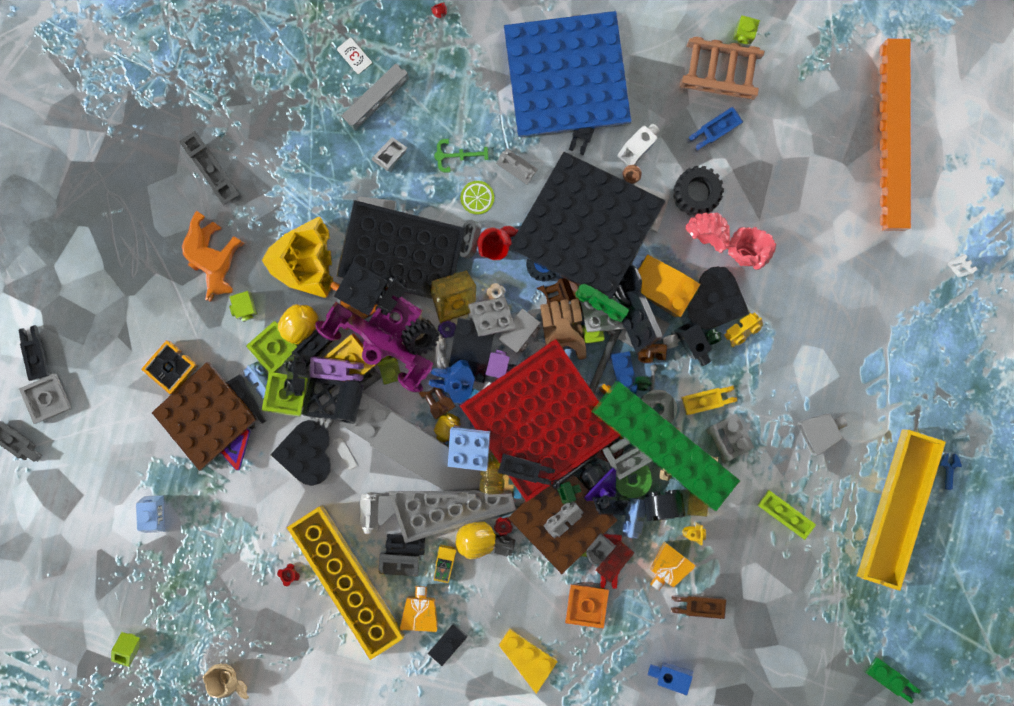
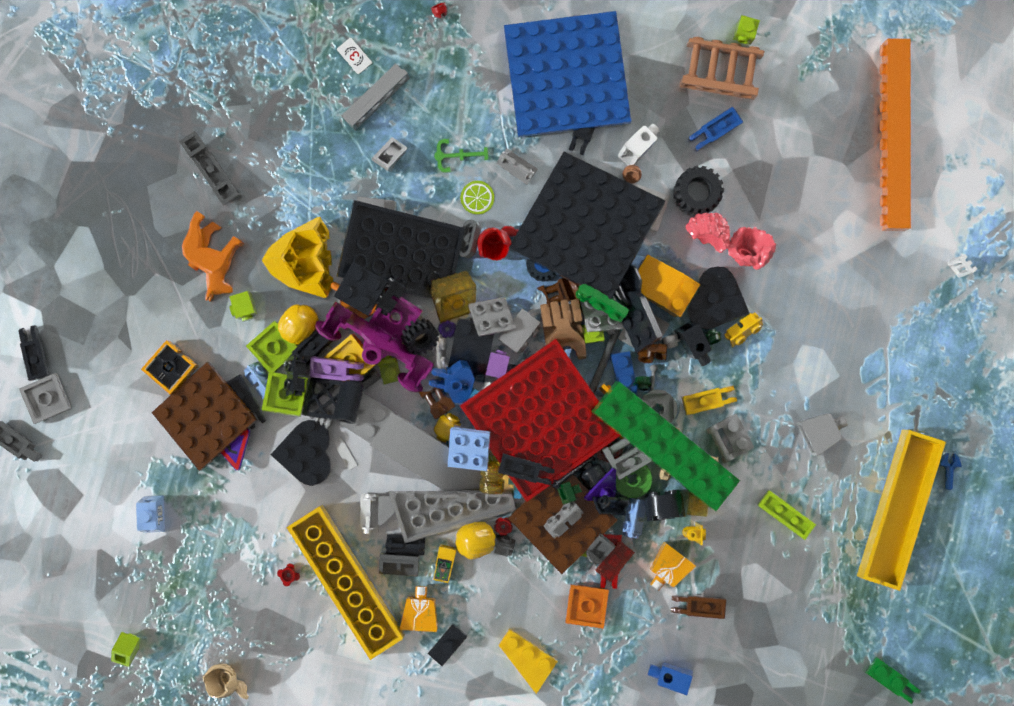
white plate [487,283,506,300] -> none

